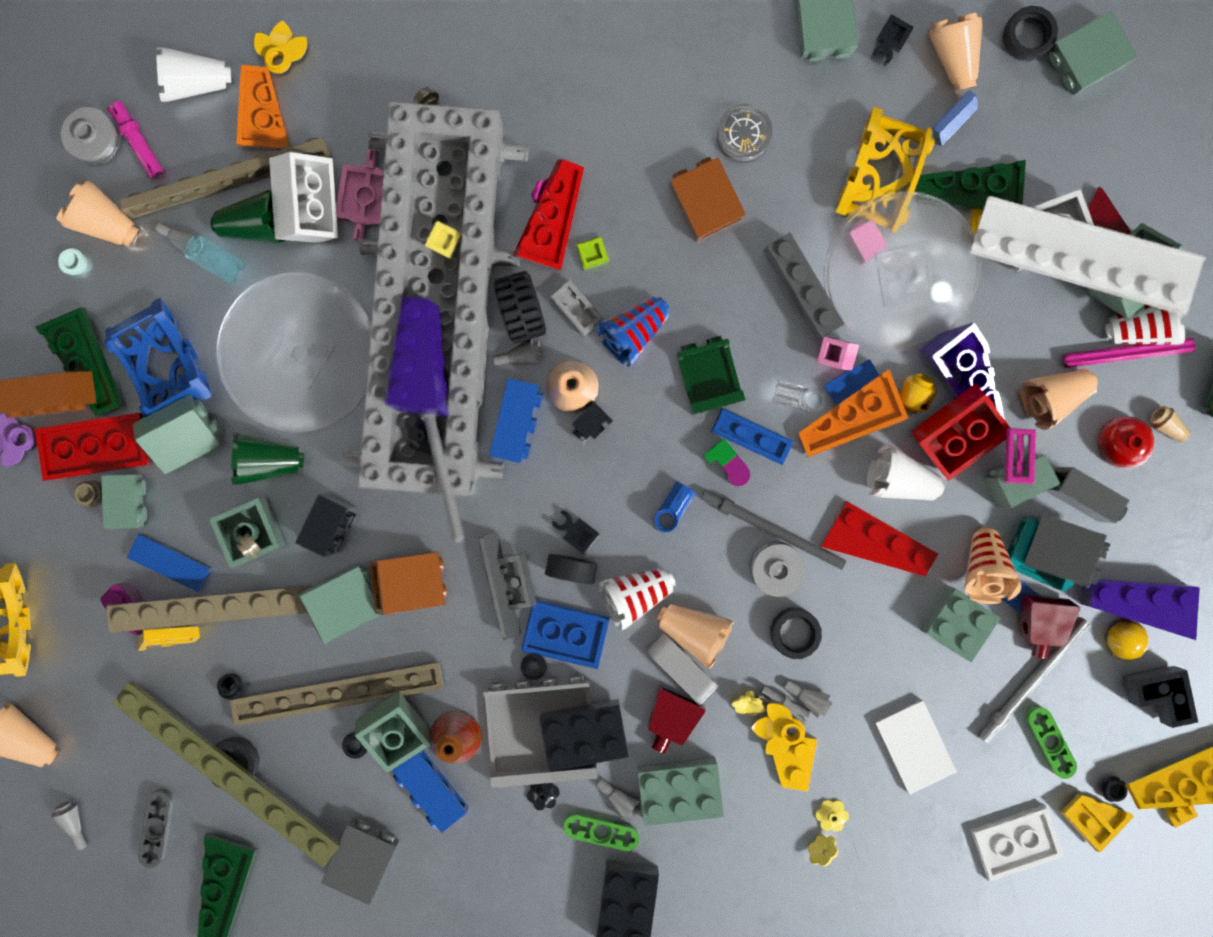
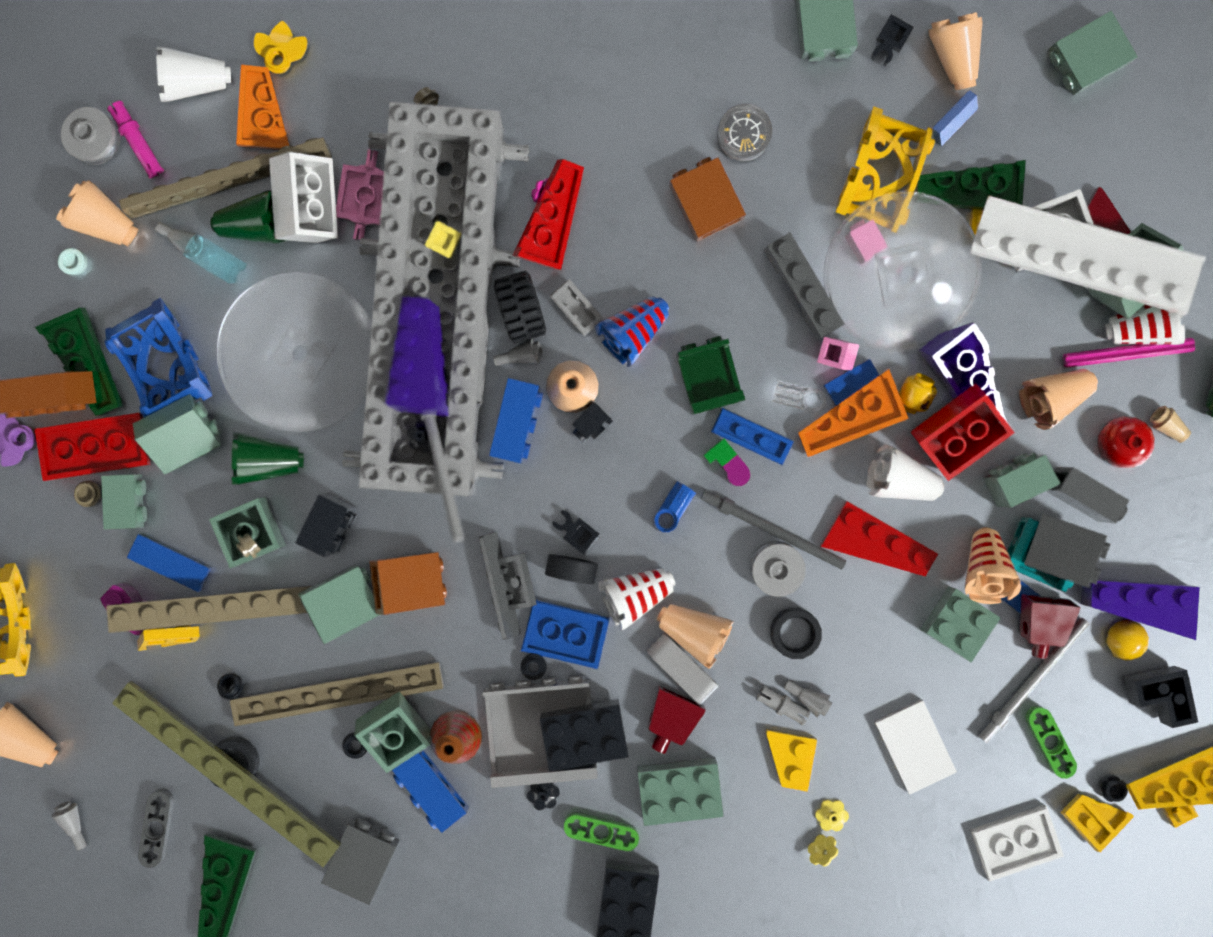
lime tile [576,236,609,270] -> none
light grey cone [596,779,640,821] -> none
light yellow plant [732,691,765,716] -> none
yellow plate [752,703,805,755] -> none
black tyre [1003,5,1058,61] -> none
dark pink tile [1004,428,1036,485] -> none

